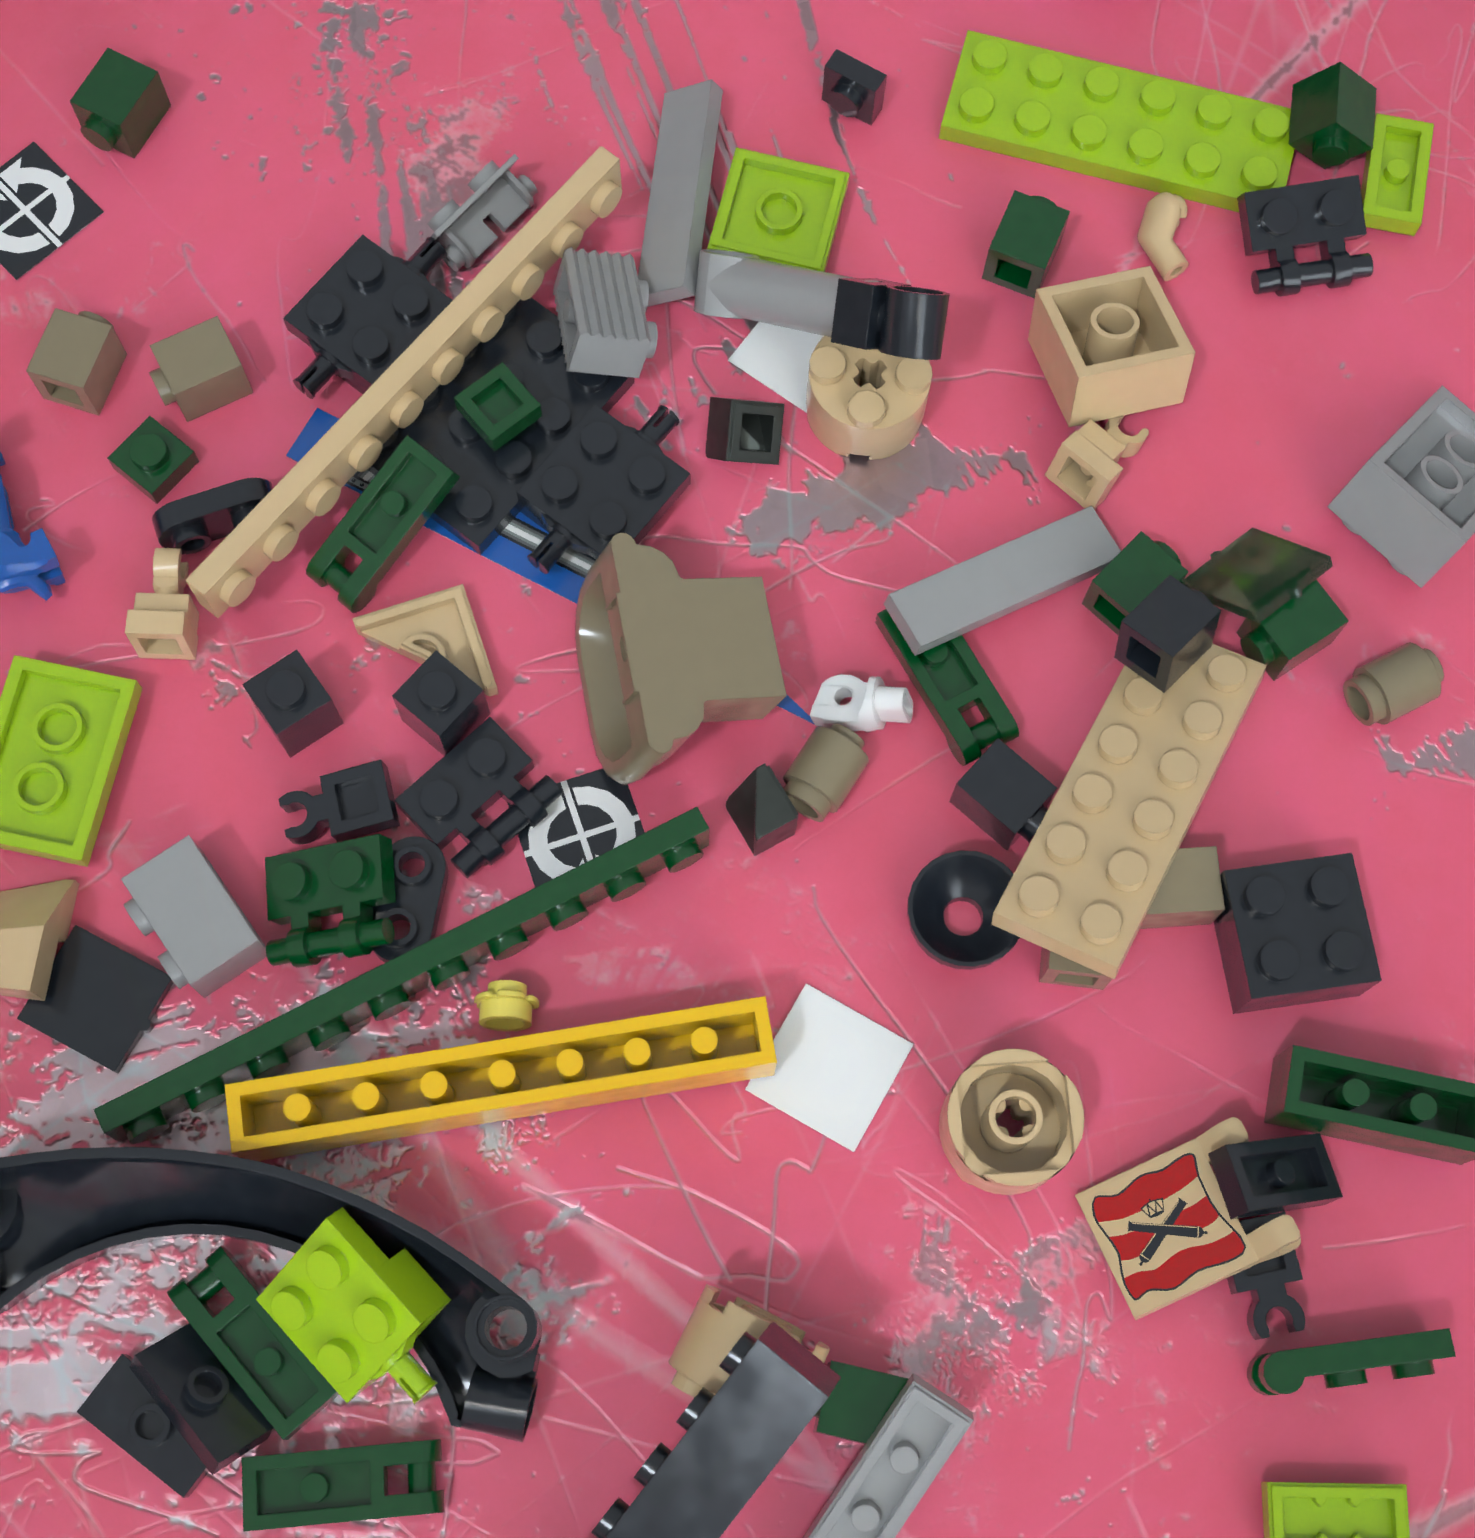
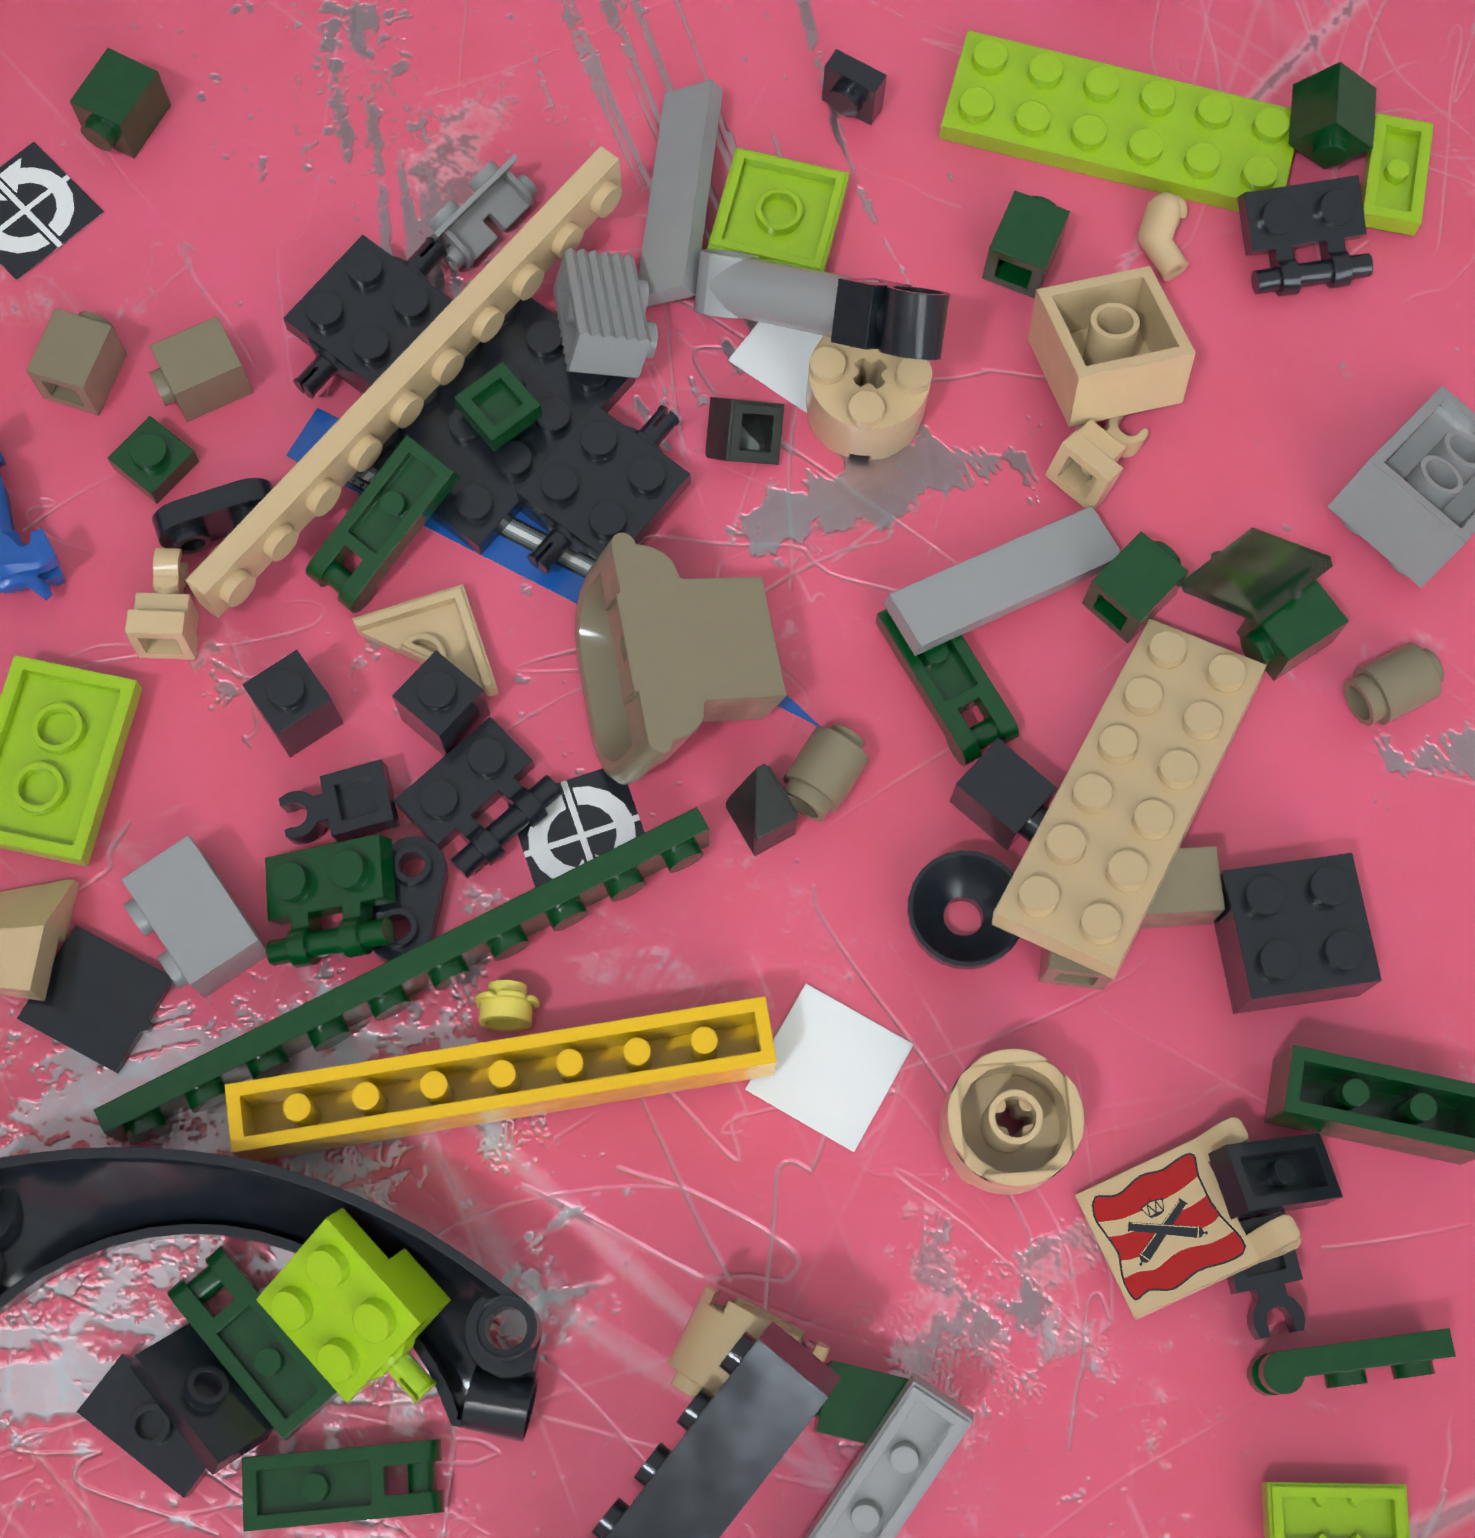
white piece [810,675,913,732] -> none
black brick [1114,575,1221,693] -> none

